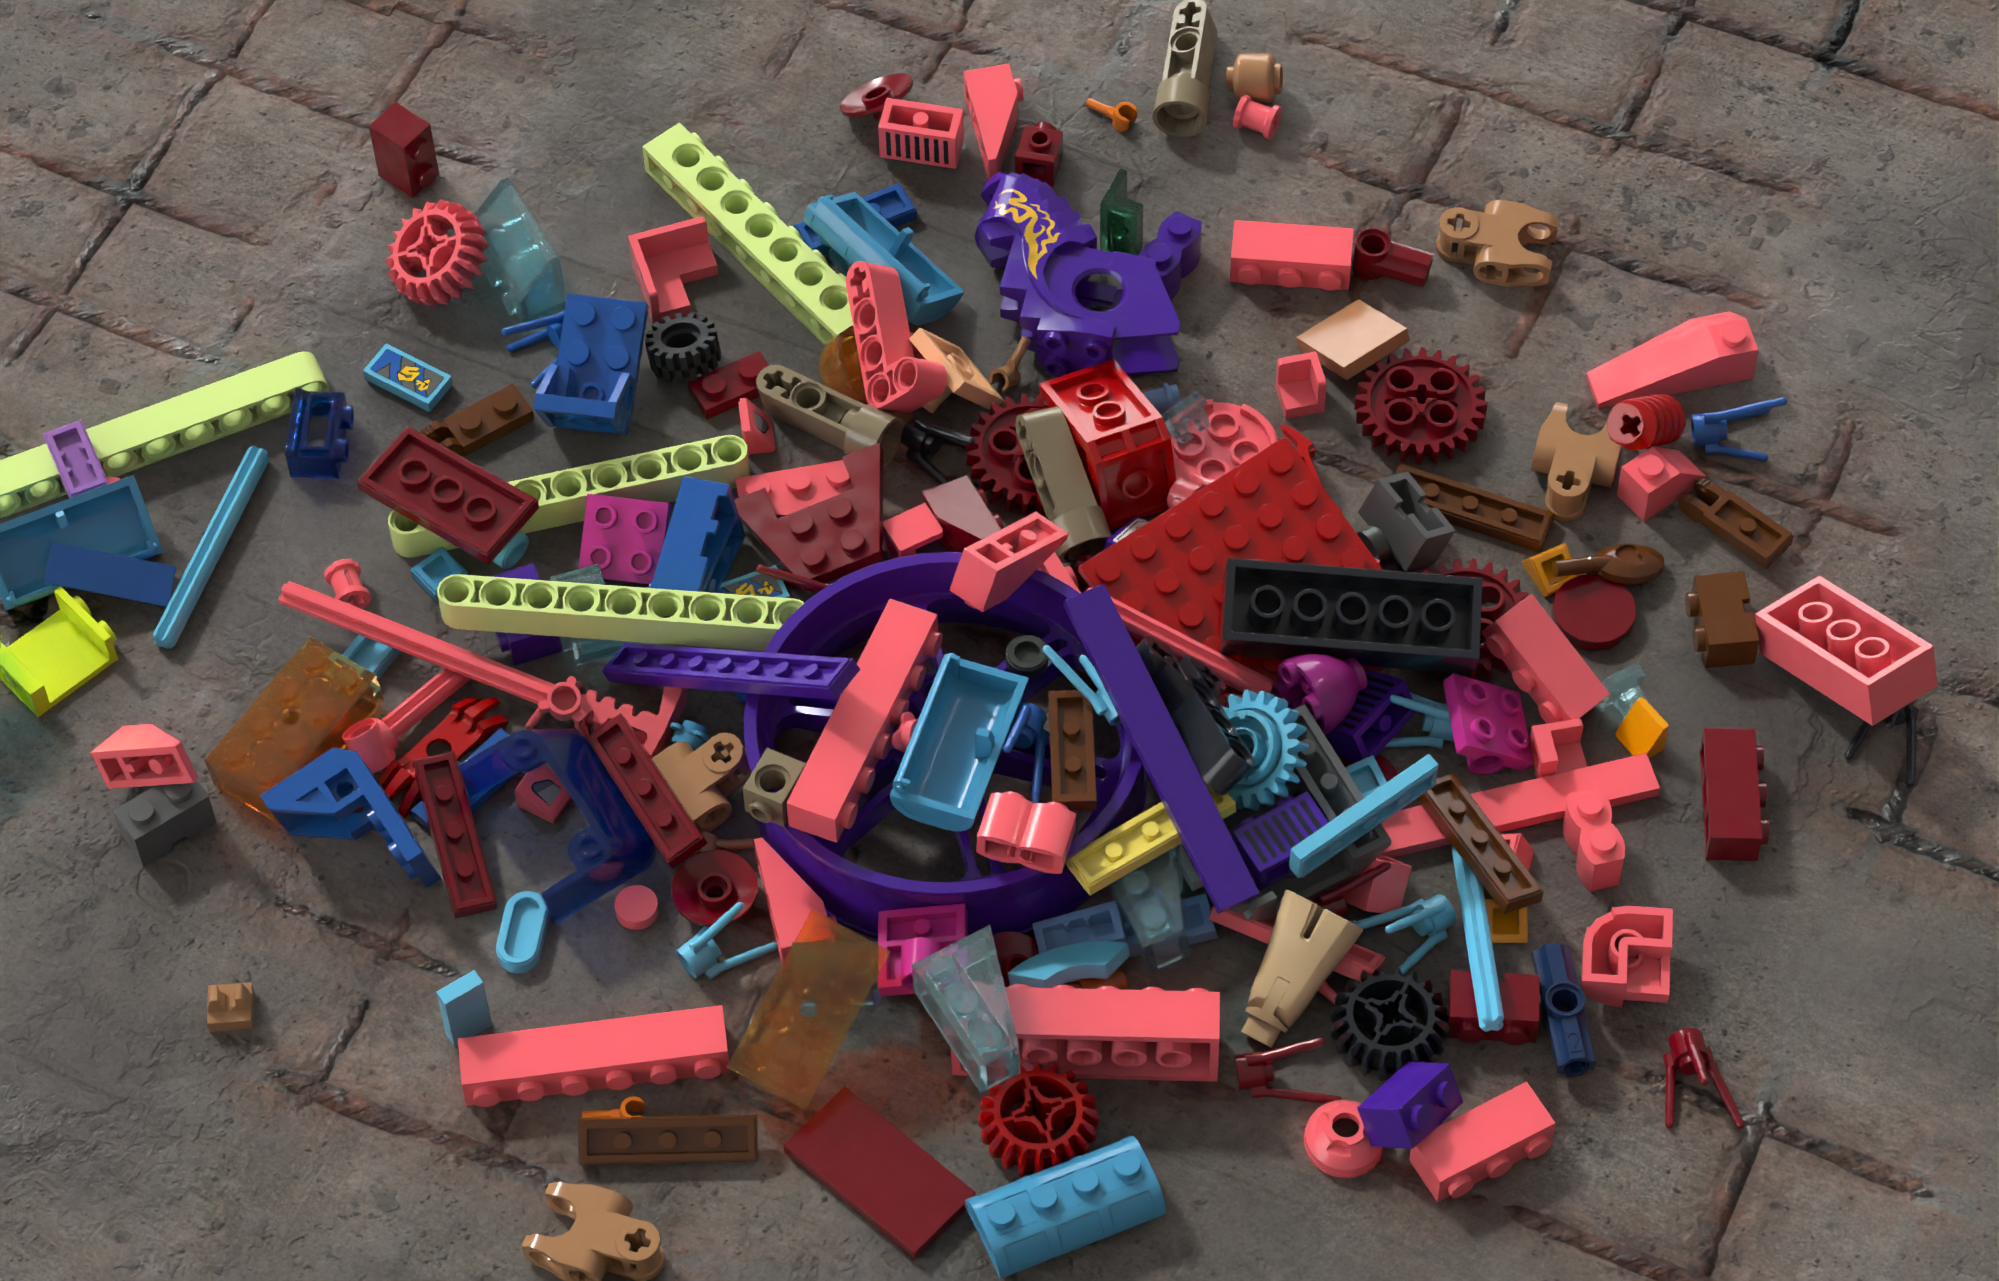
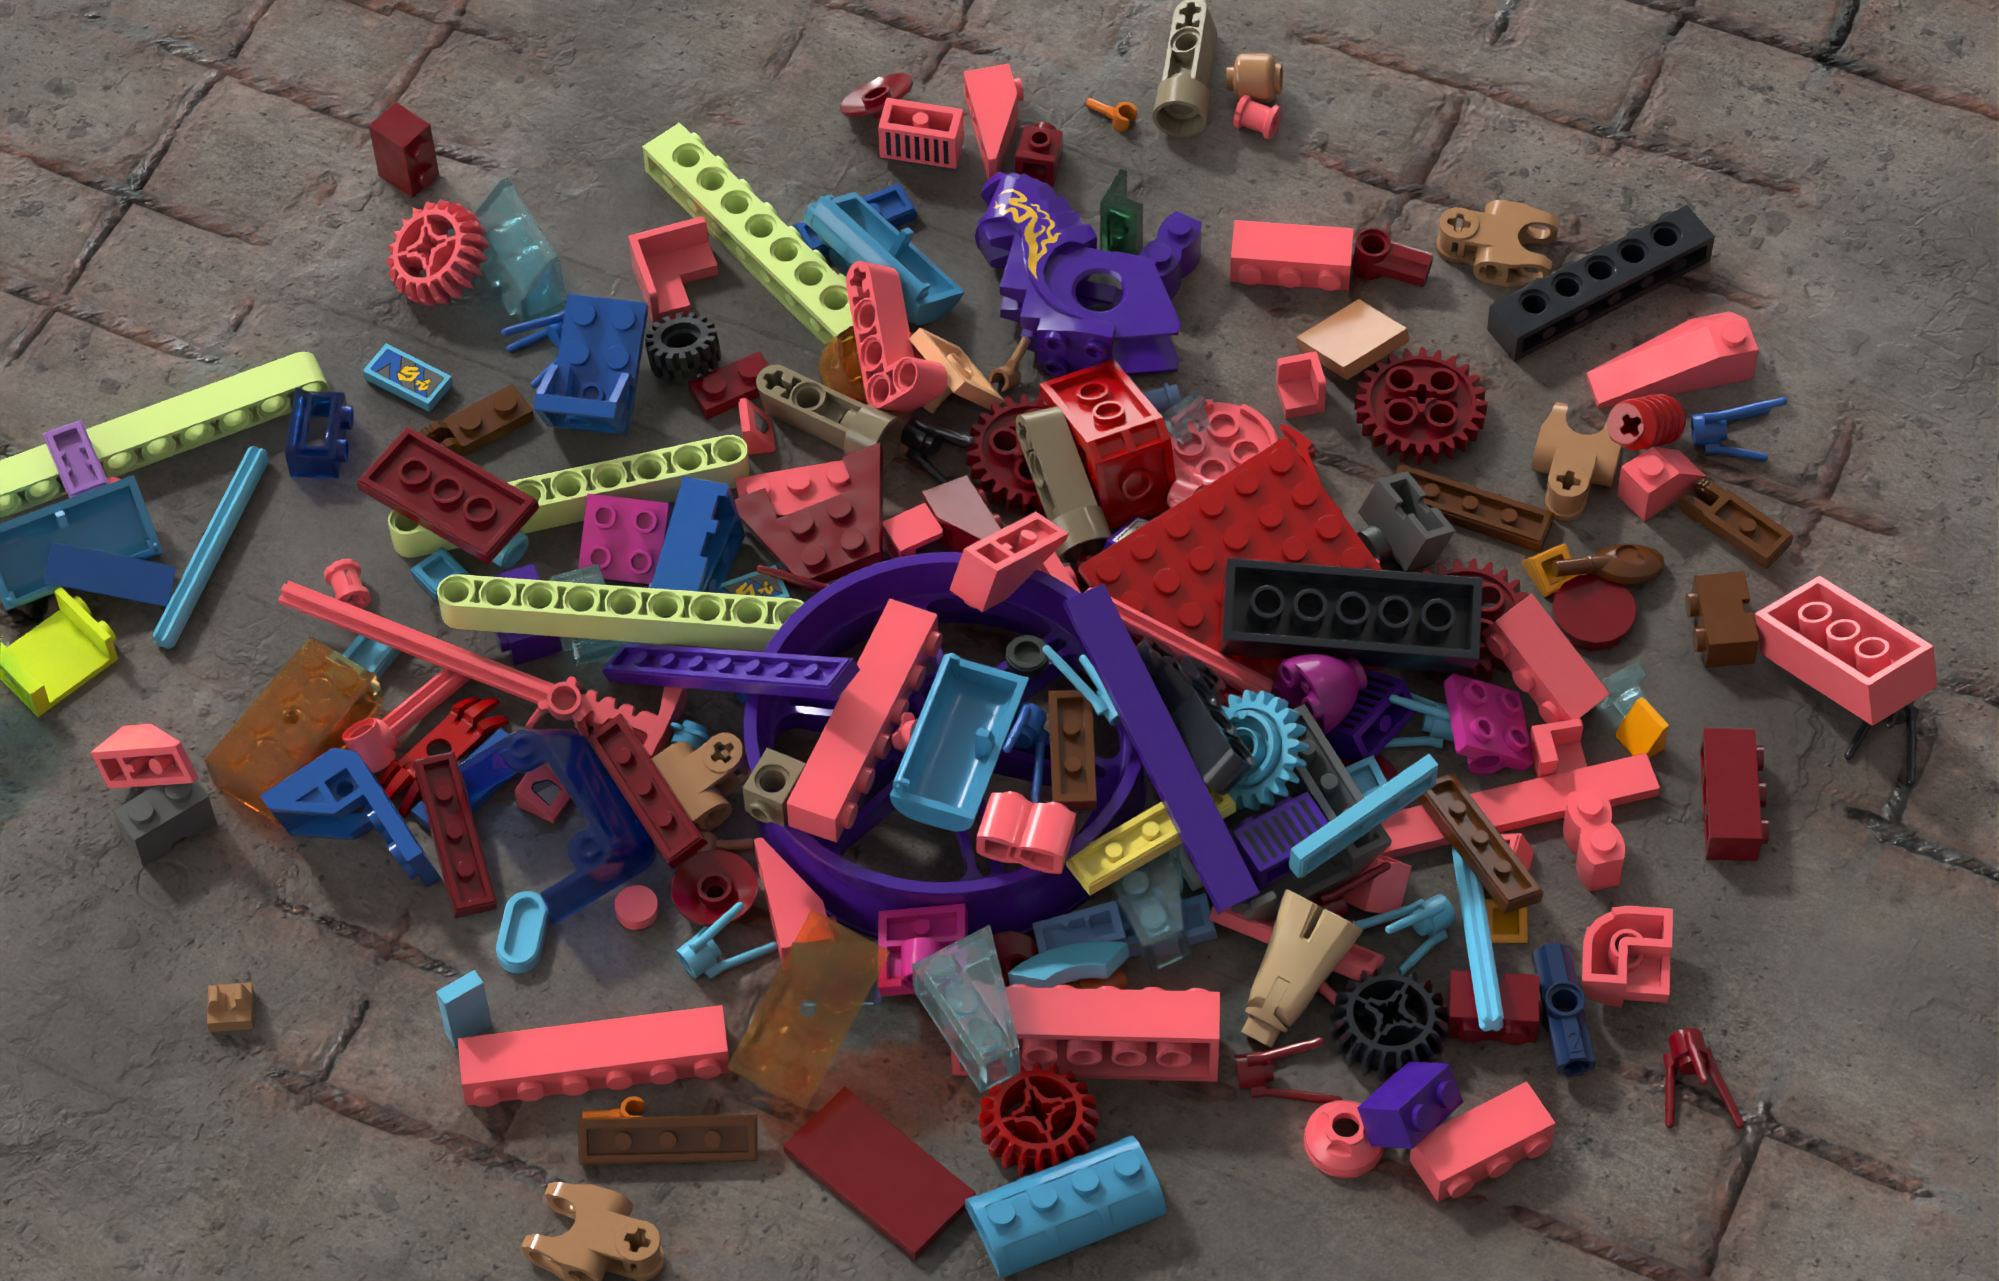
none -> black brick [1487,205,1715,362]

